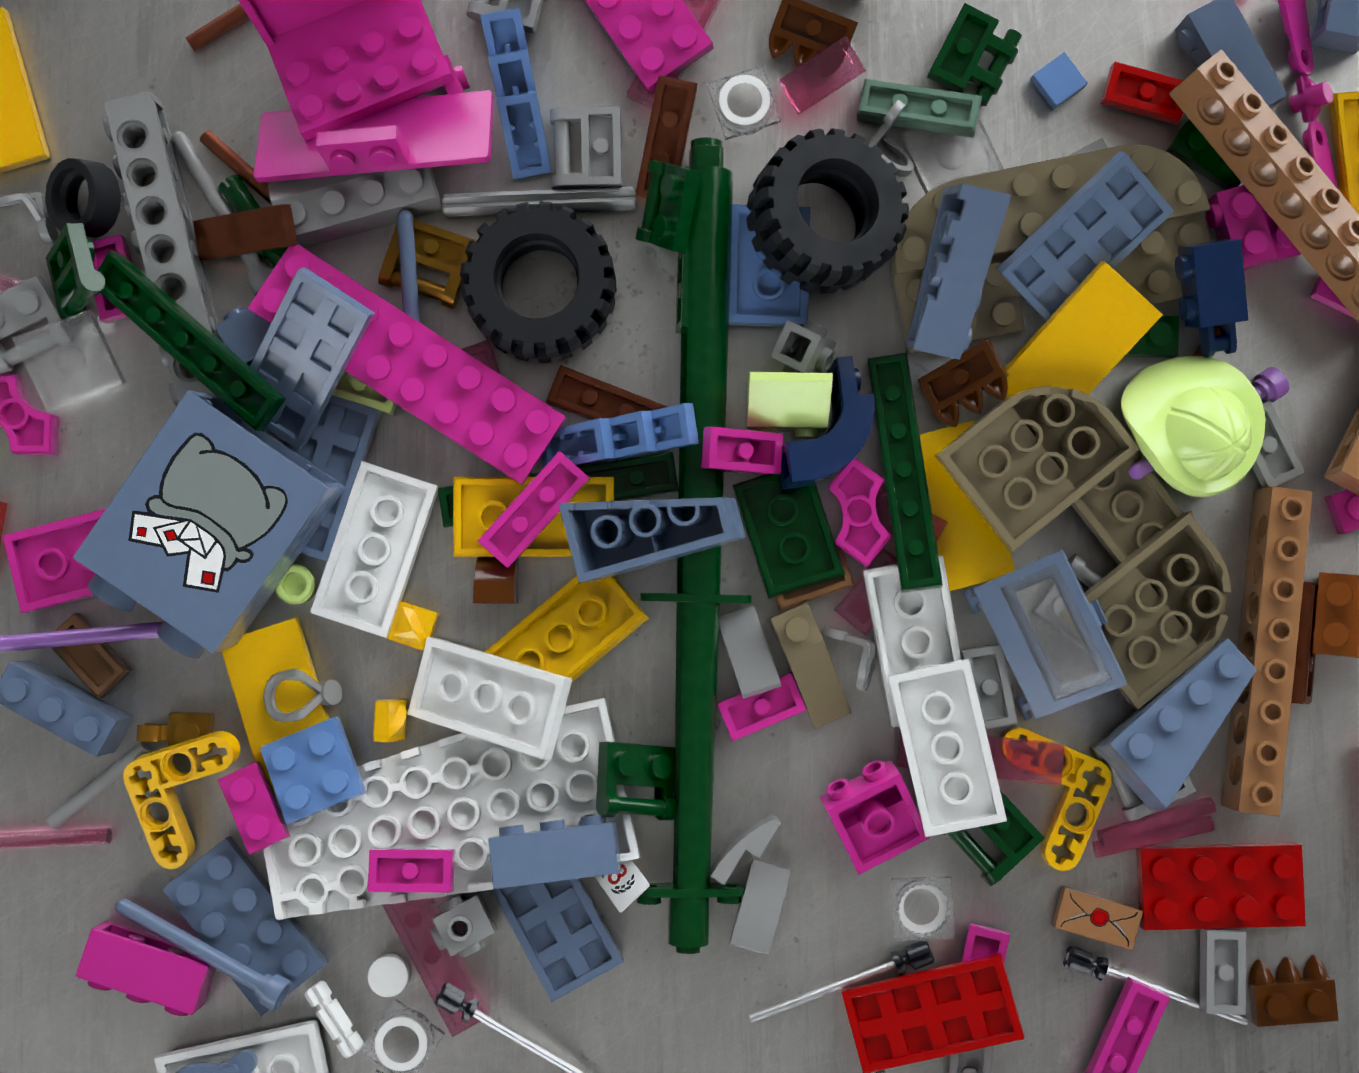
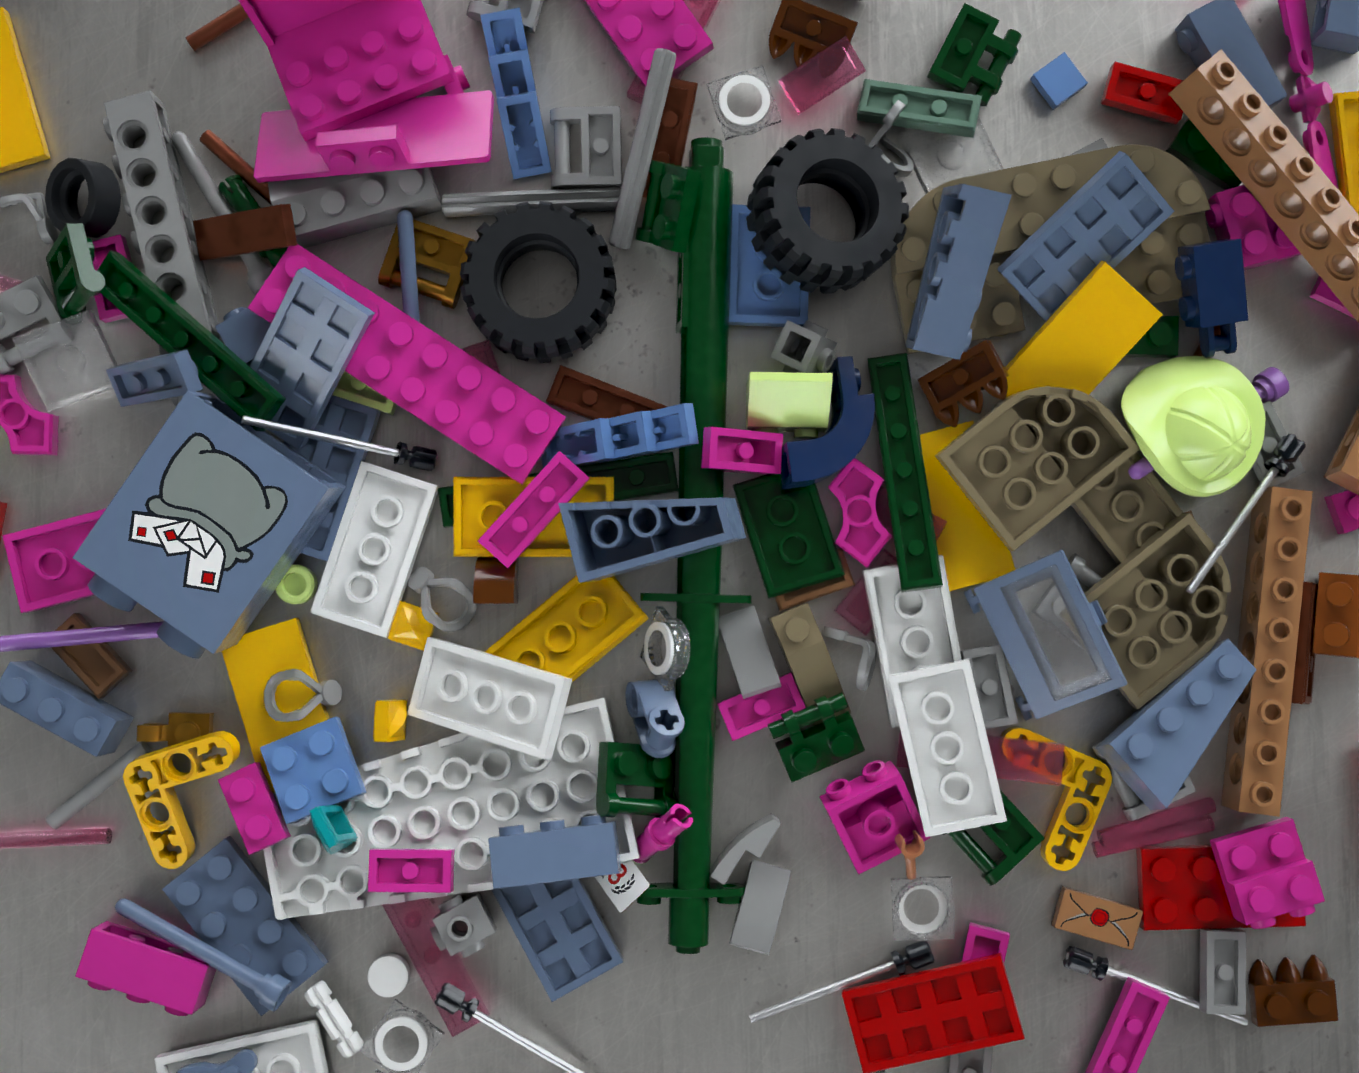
none -> sand blue plate [106,349,203,407]
none -> flat silver piece [241,415,437,471]
none -> teal slope [310,805,358,855]
none -> light grey piece [408,567,477,632]
none -> light grey axle [609,48,676,249]
none -> sand blue piece [625,678,685,758]
none -> dark pink pin [633,804,693,864]
none -> clear piece [640,606,690,691]
none -> dark green plate [767,692,865,782]
none -> nougat hand [895,830,925,880]
none -> piece [1186,434,1306,594]
none -> dark pink plate [1210,817,1325,929]

